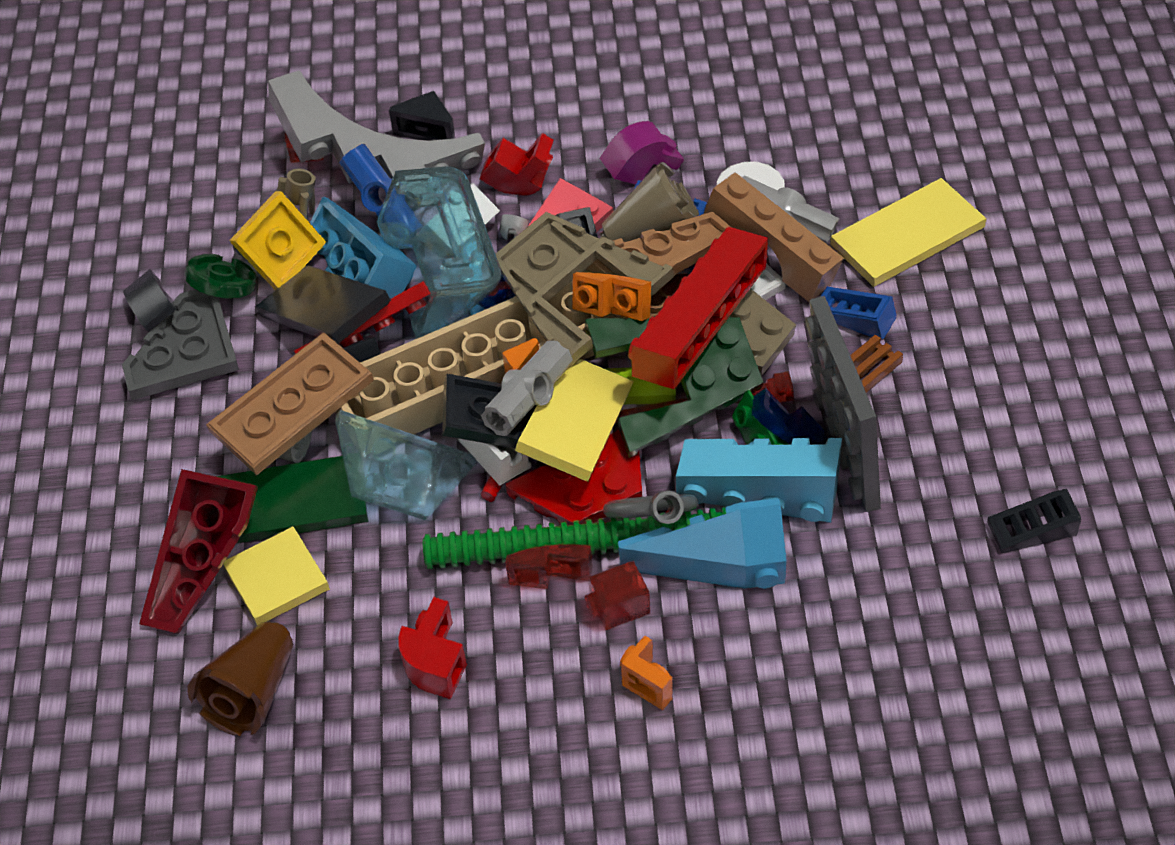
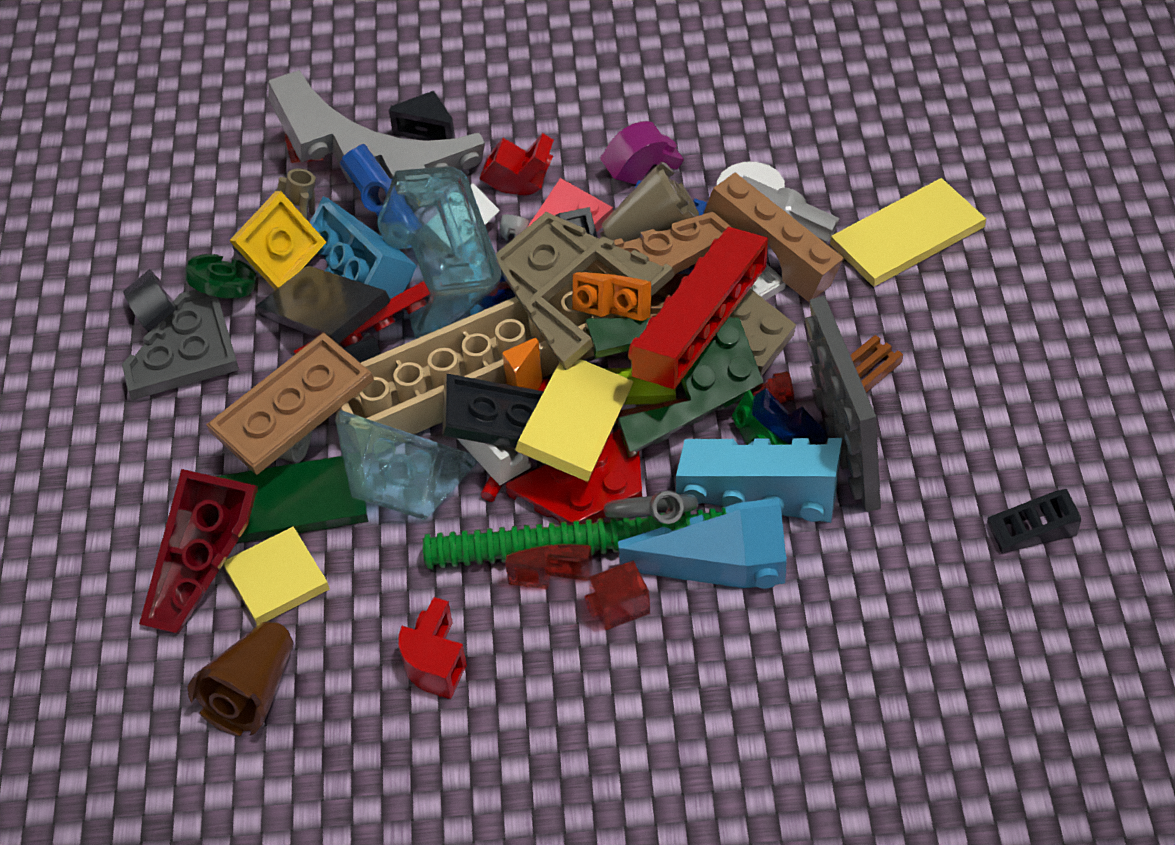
light grey piece [481,341,573,436] -> none
orange bracket [620,636,672,711] -> none
blue slope [820,286,896,339] -> none

